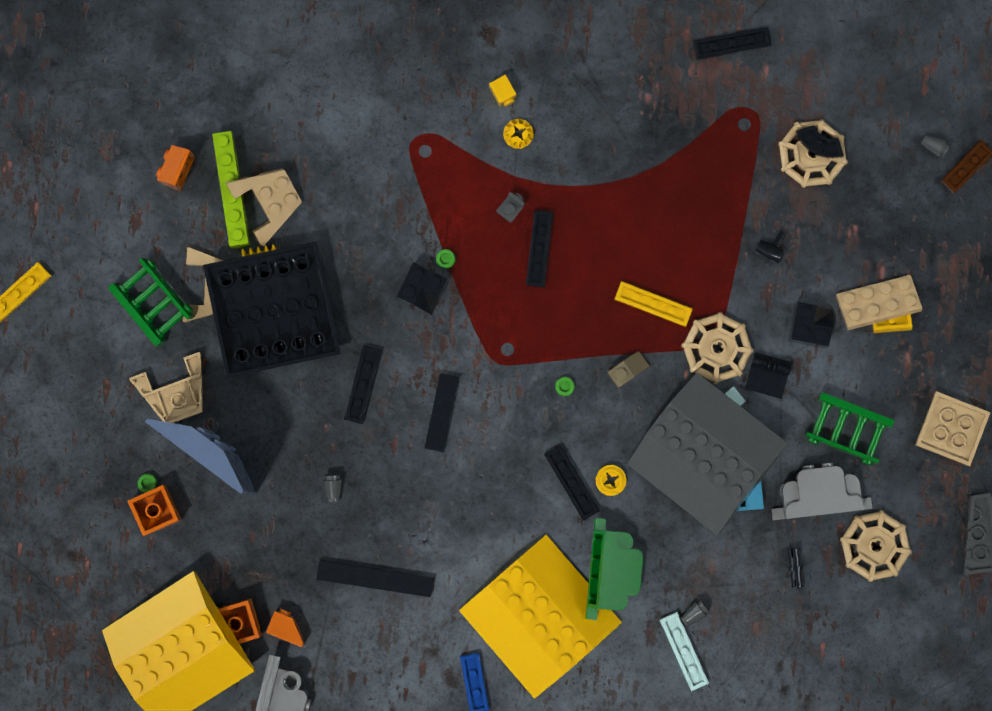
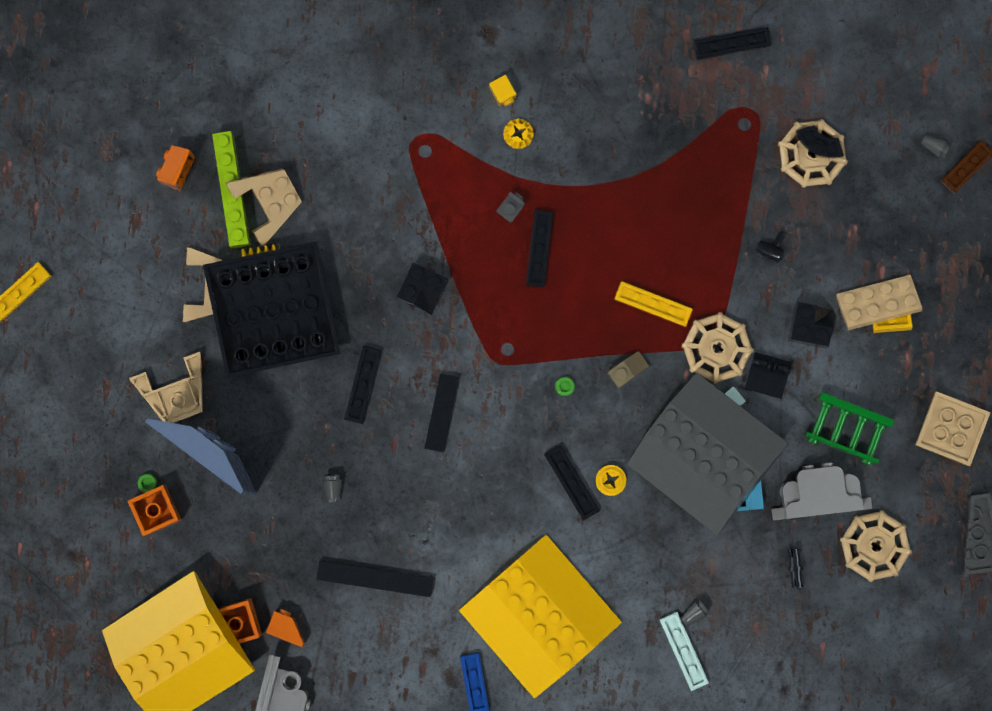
green fence [108,258,195,347] -> none
bright green tile [436,249,456,269] -> none
green brick [585,518,644,620] -> none

